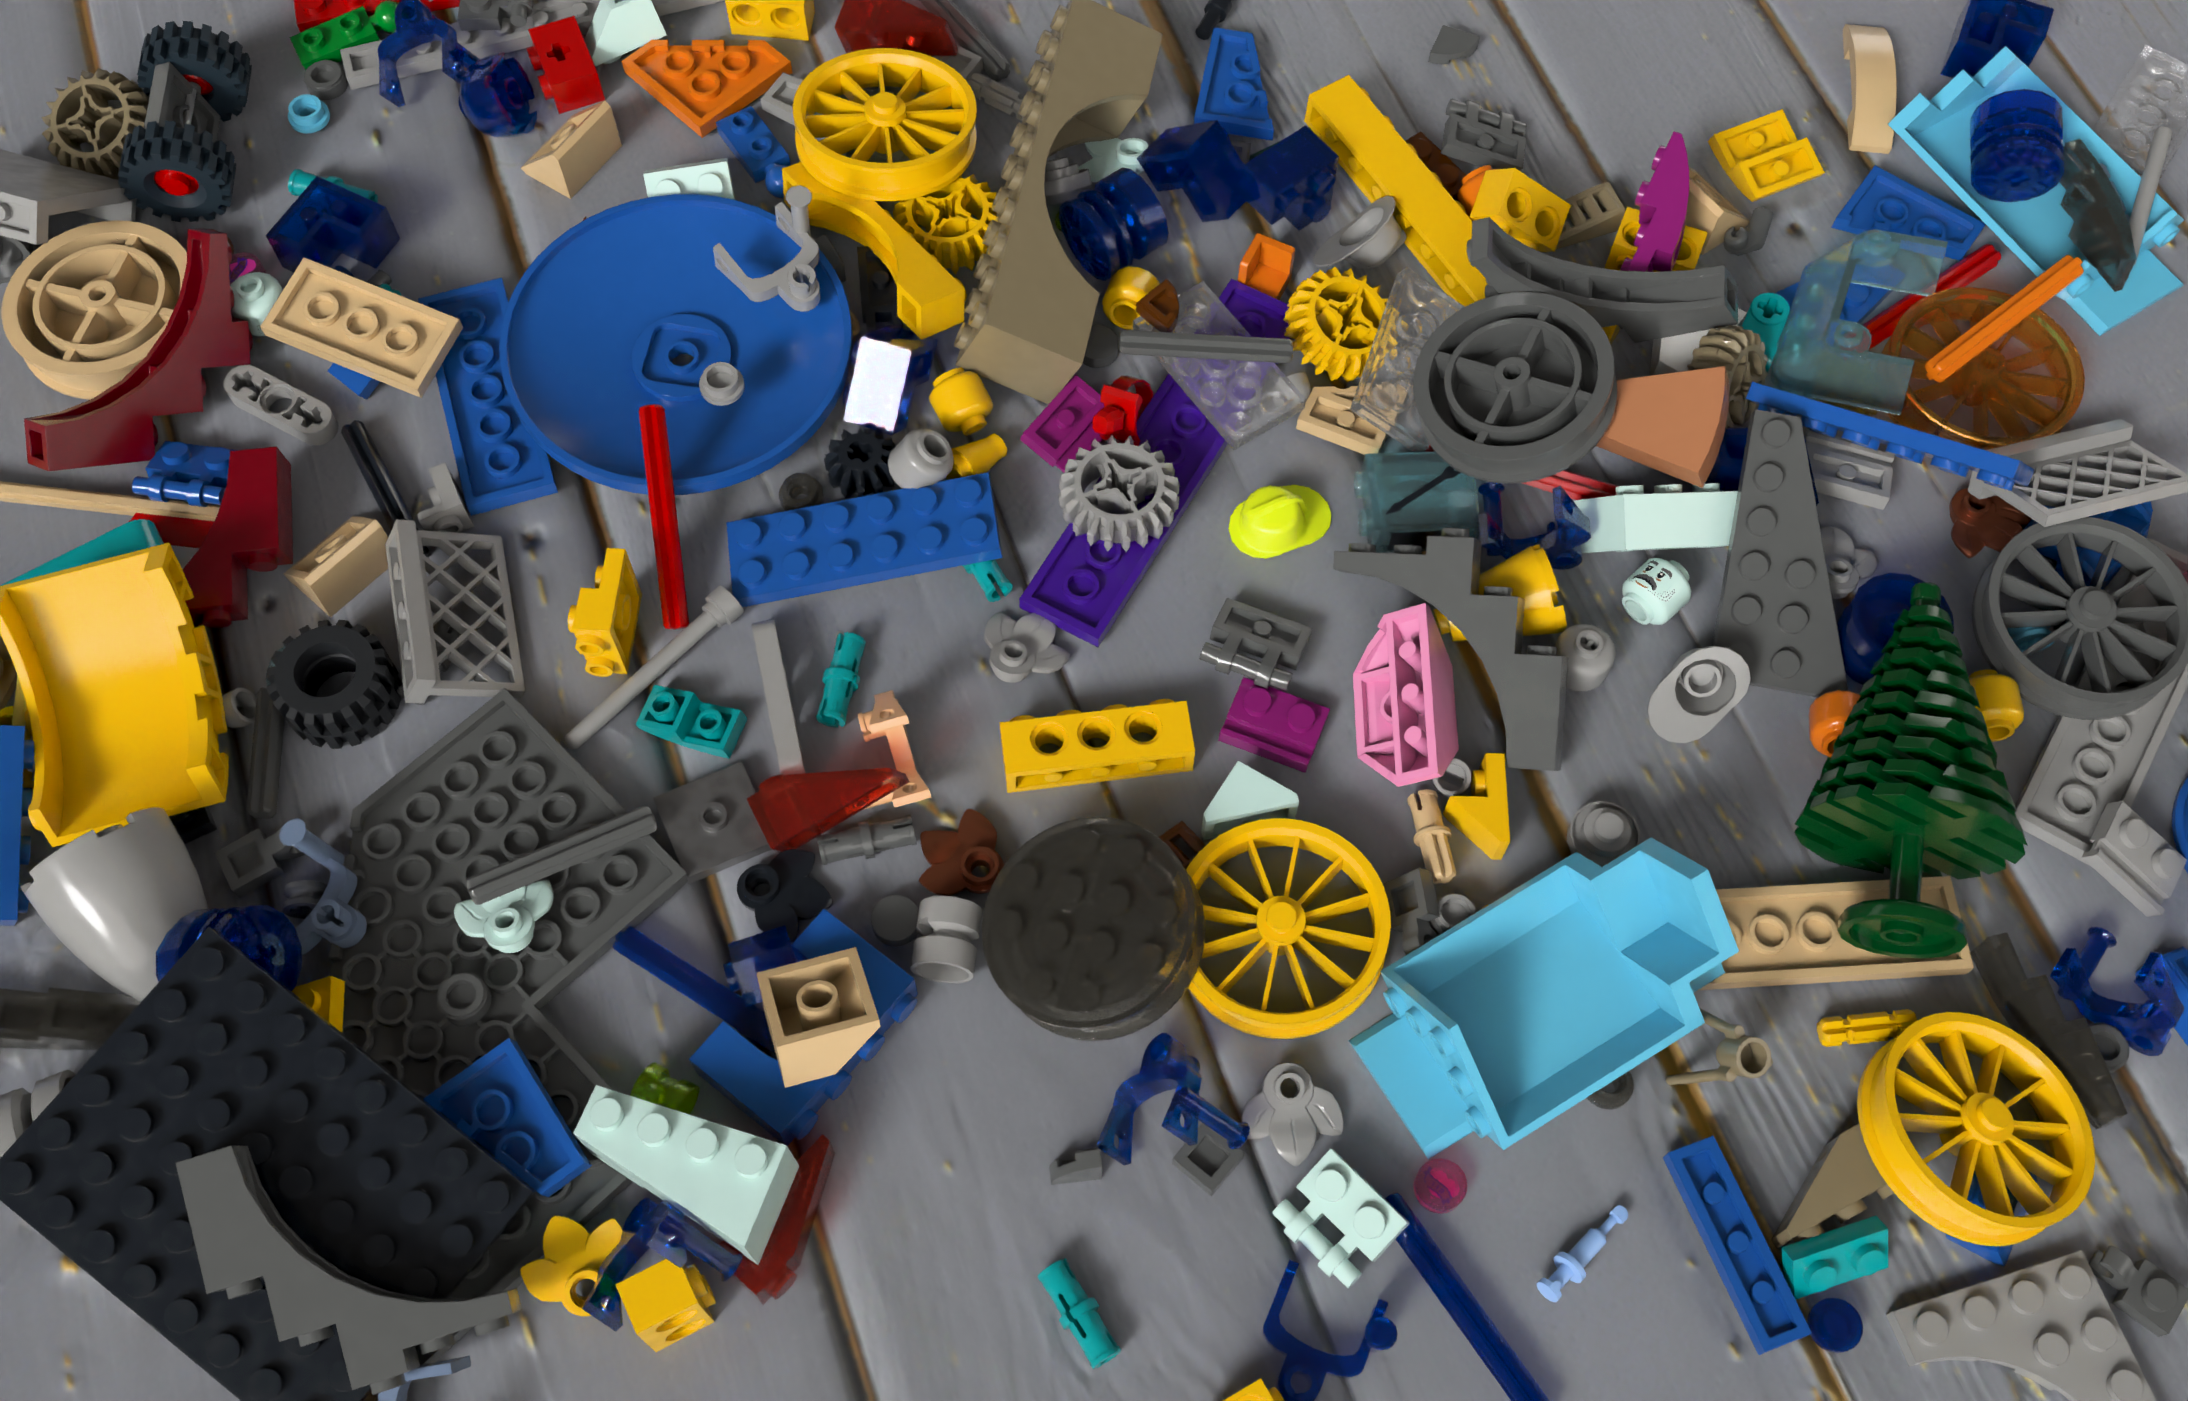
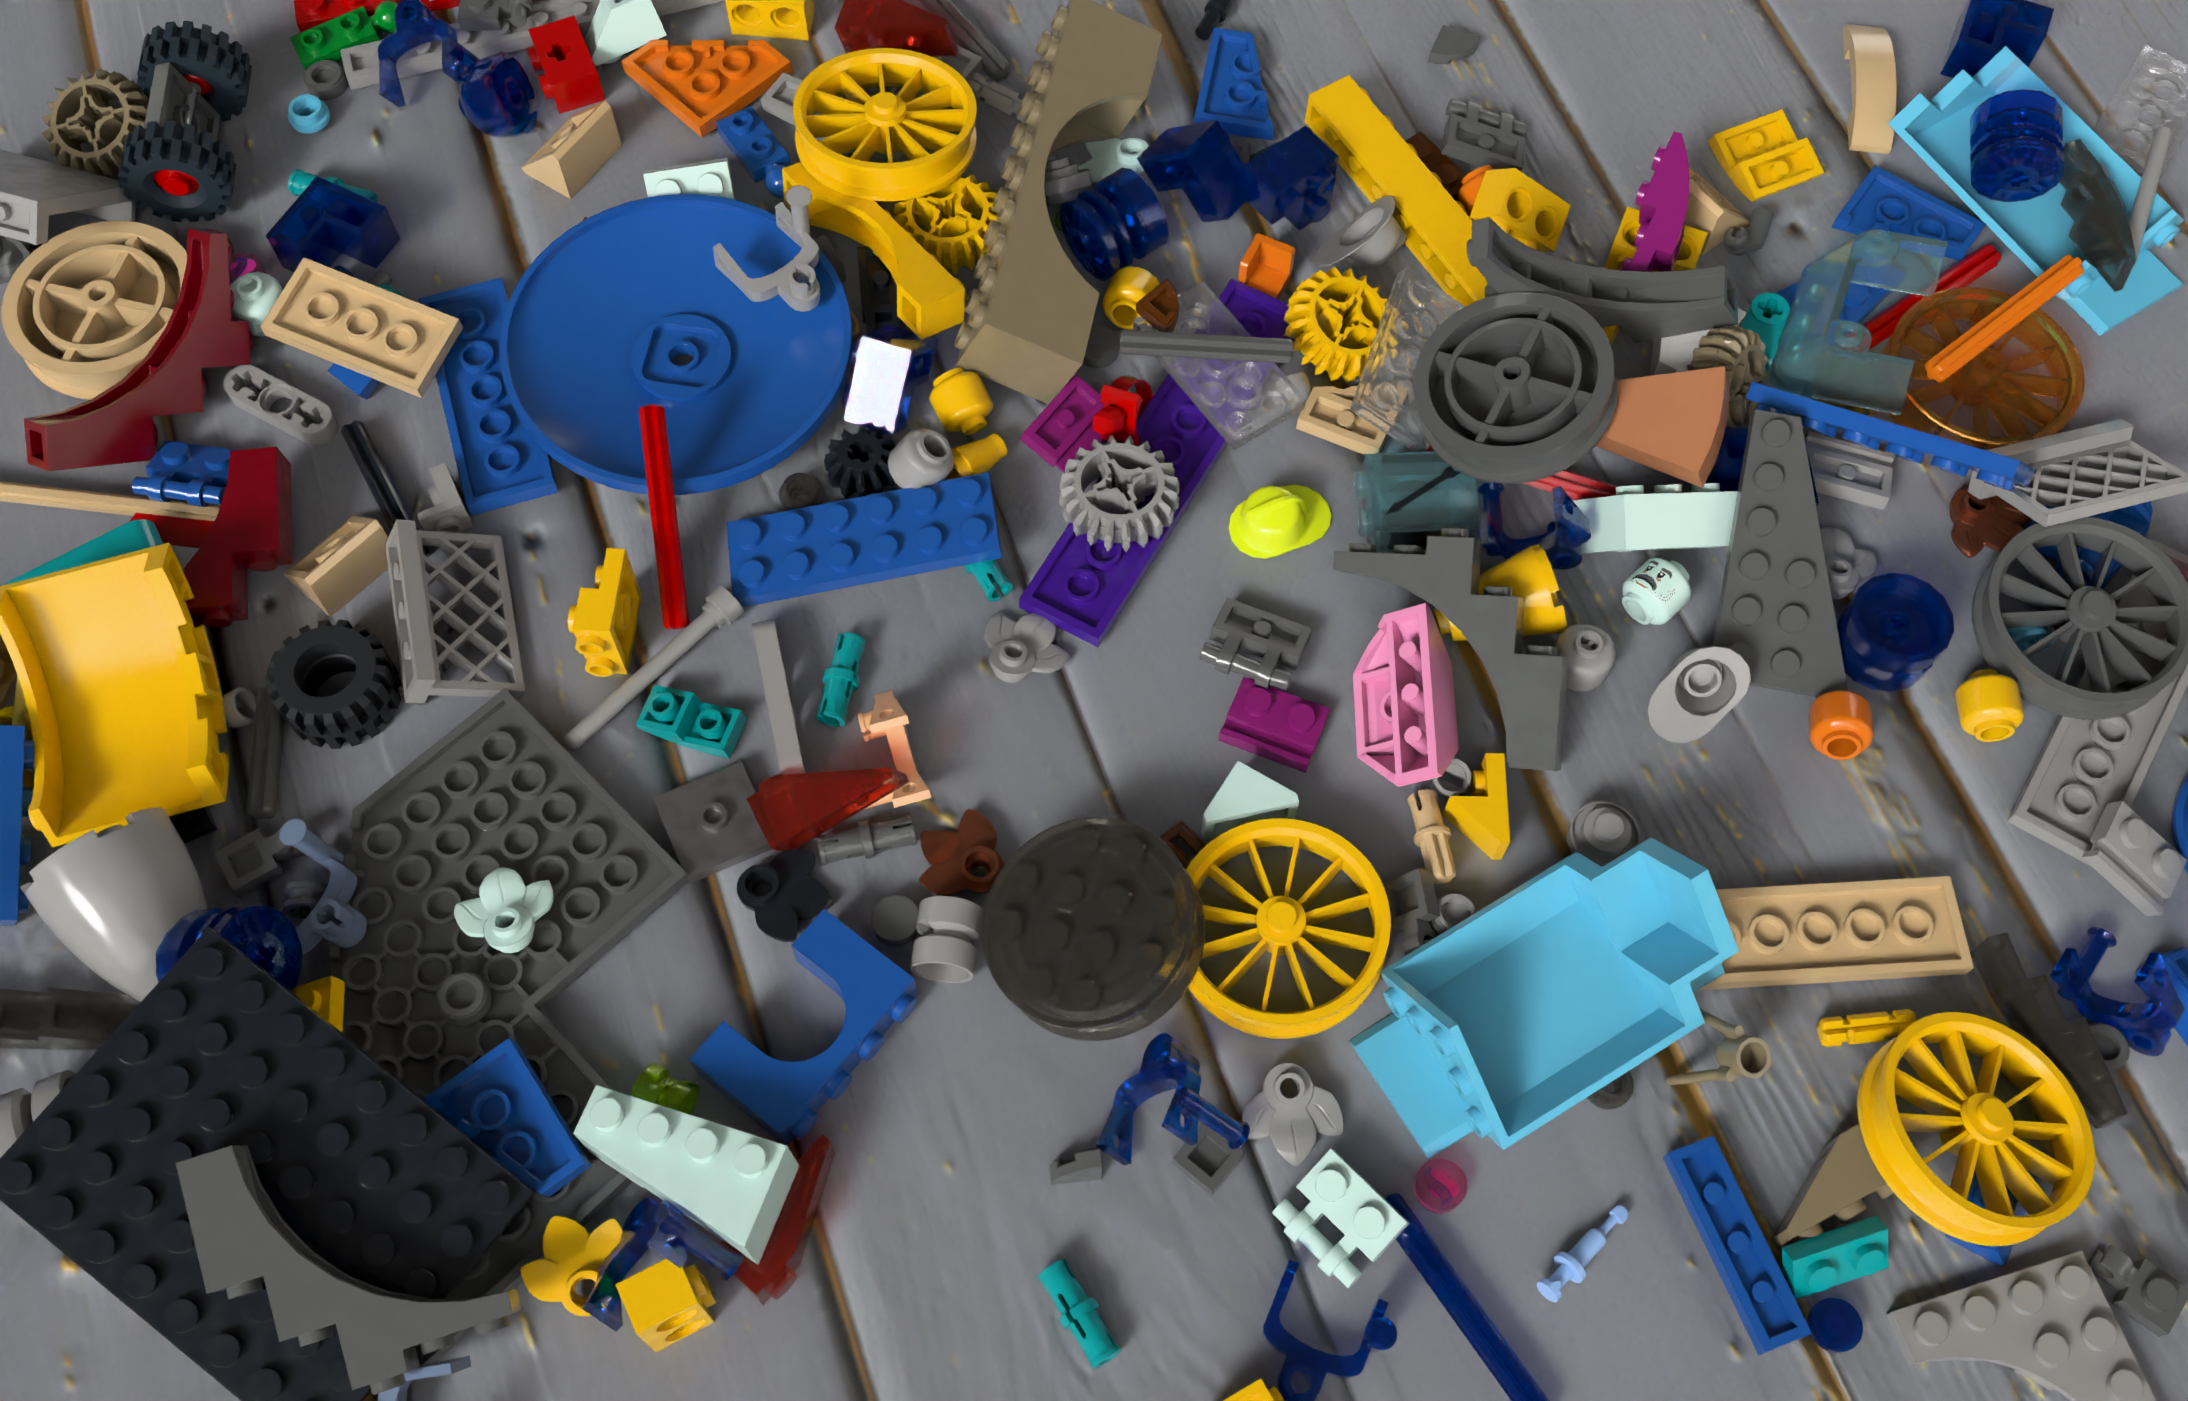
dark grey axle [466,806,657,905] -> none
clear blue axle [613,926,776,1055] -> none
light grey plate [699,362,745,406] -> none
clear blue brick [723,925,797,1007] -> none
tan slope [756,947,881,1088] -> none
yellow brick [999,699,1195,793] -> none
dark tan slope [1545,182,1625,253] -> none
dark green plant [1794,582,2028,959] -> none

